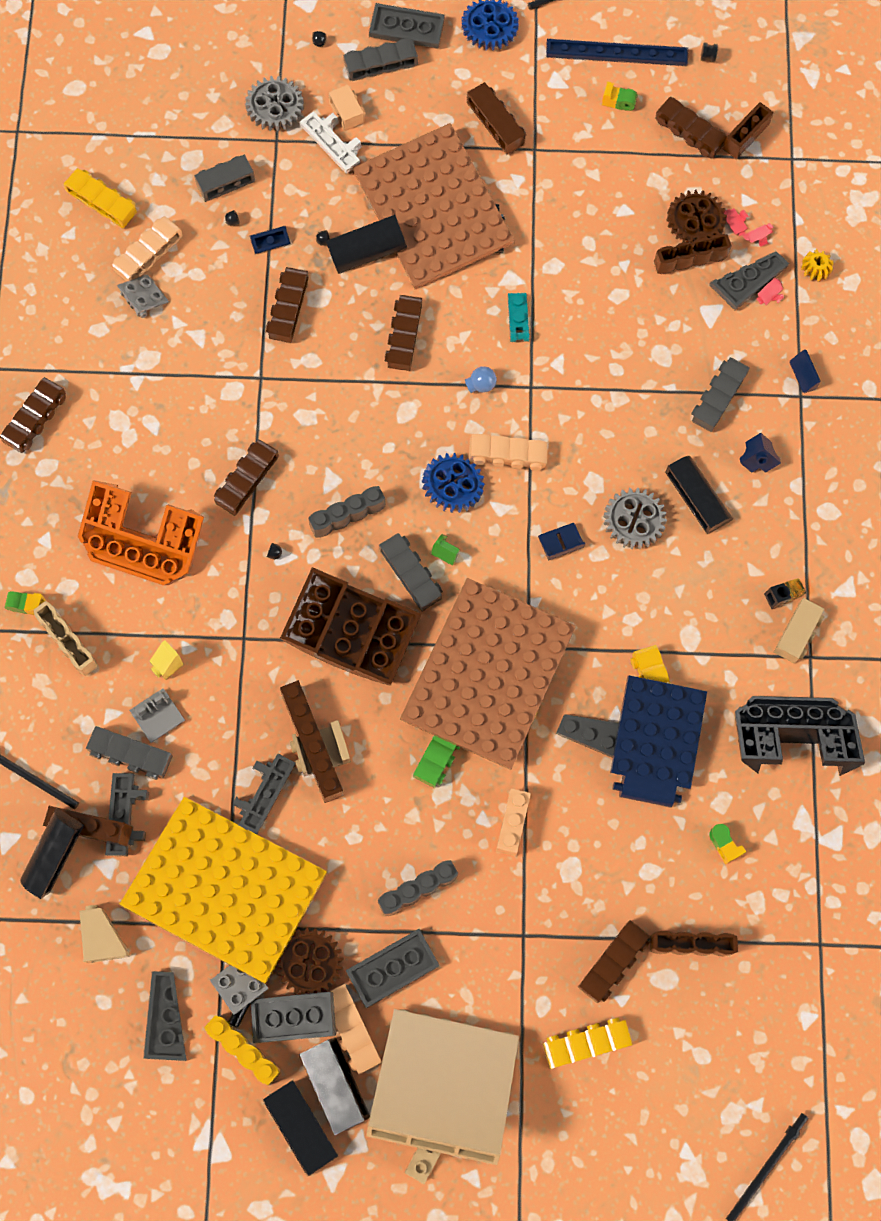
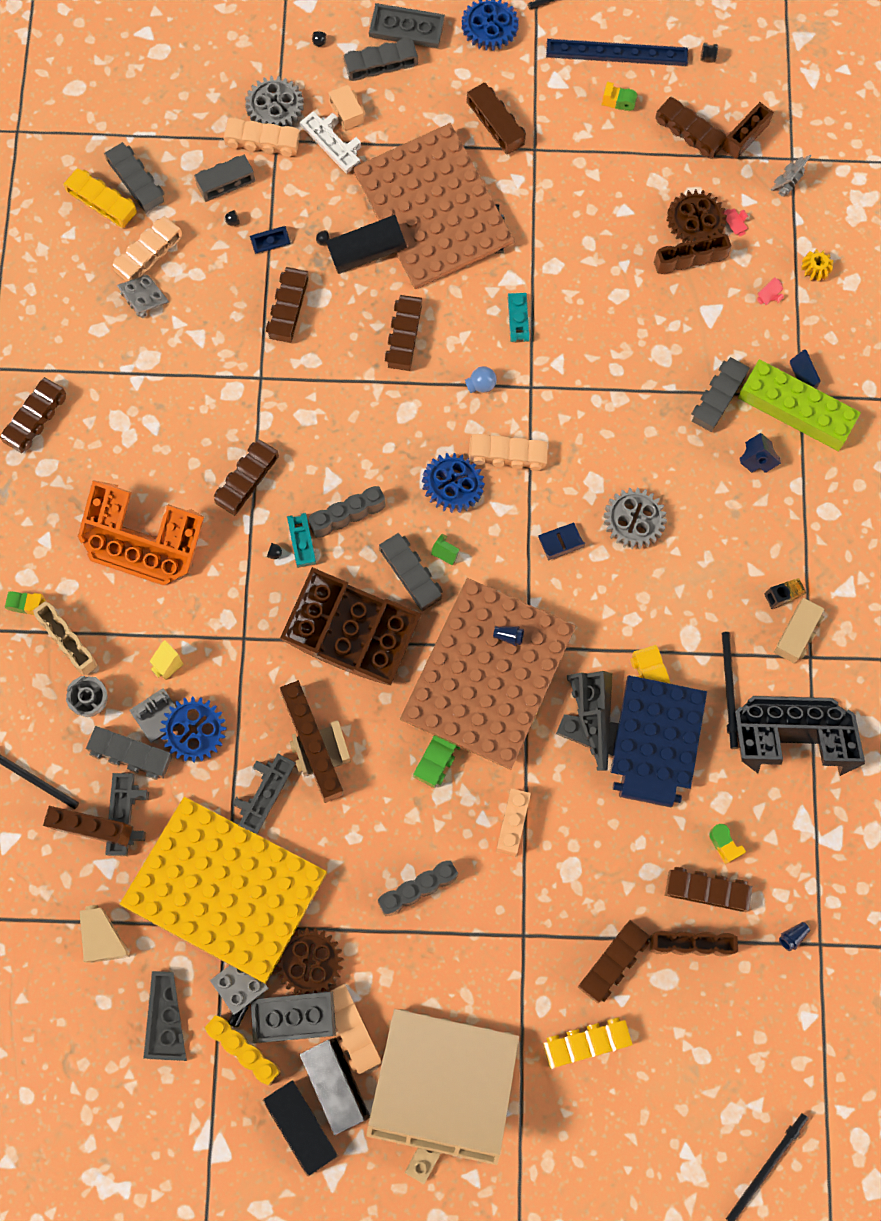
black brick [20,808,84,899] -> none
dark grey plate [346,929,440,1008] -> none
black brick [665,456,733,534] -> none
dark grey wing [710,251,789,310] -> none
coral piece [743,223,774,247] -> none
none -> light grey cylinder [66,676,108,717]
none -> dark grey brick [104,142,164,213]
none -> blue gear [160,696,226,763]
none -> light nougat brick [224,118,300,157]
none -> teal plate [287,513,316,568]
none -> dark blue cone [493,626,524,646]
none -> dark grey wedge [567,671,612,771]
none -> reddish brown brick [665,867,753,912]
none -> black bar [722,632,738,749]
none -> lime brick [738,359,861,452]
none -> light grey hinge [771,154,812,196]
none -> dark blue cone [779,922,810,951]

